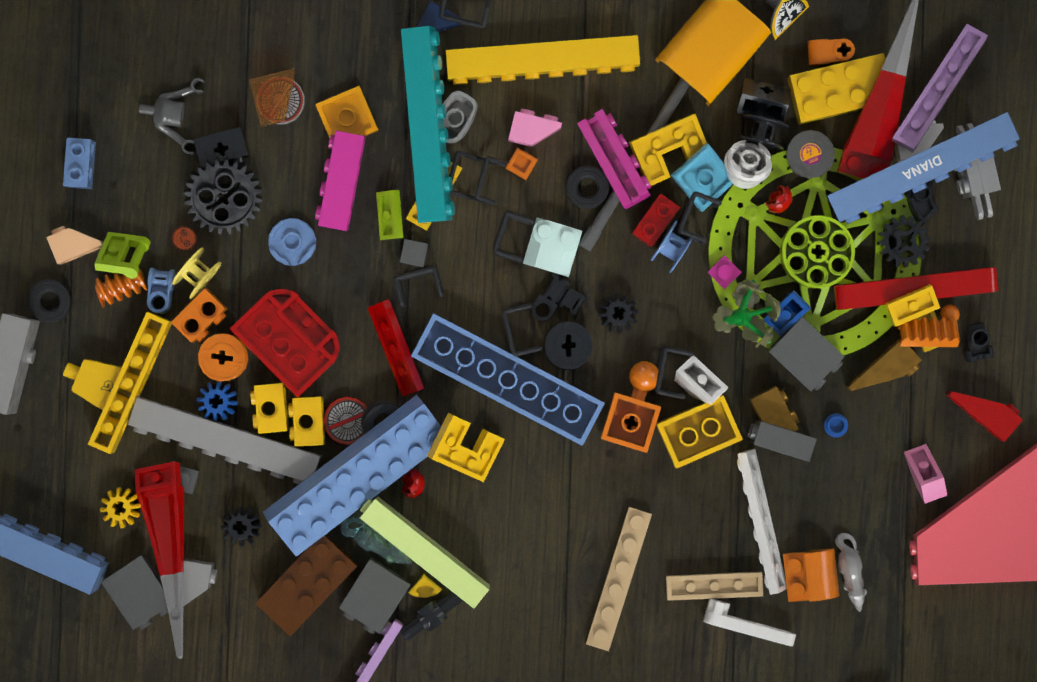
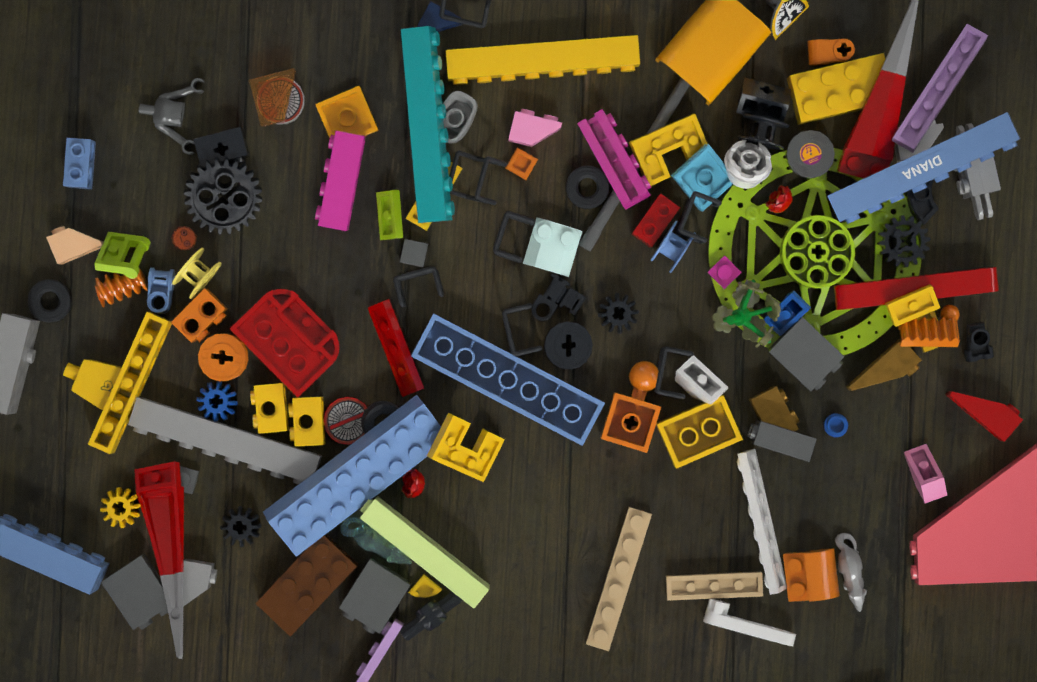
medium blue tile [268,218,316,266] -> none

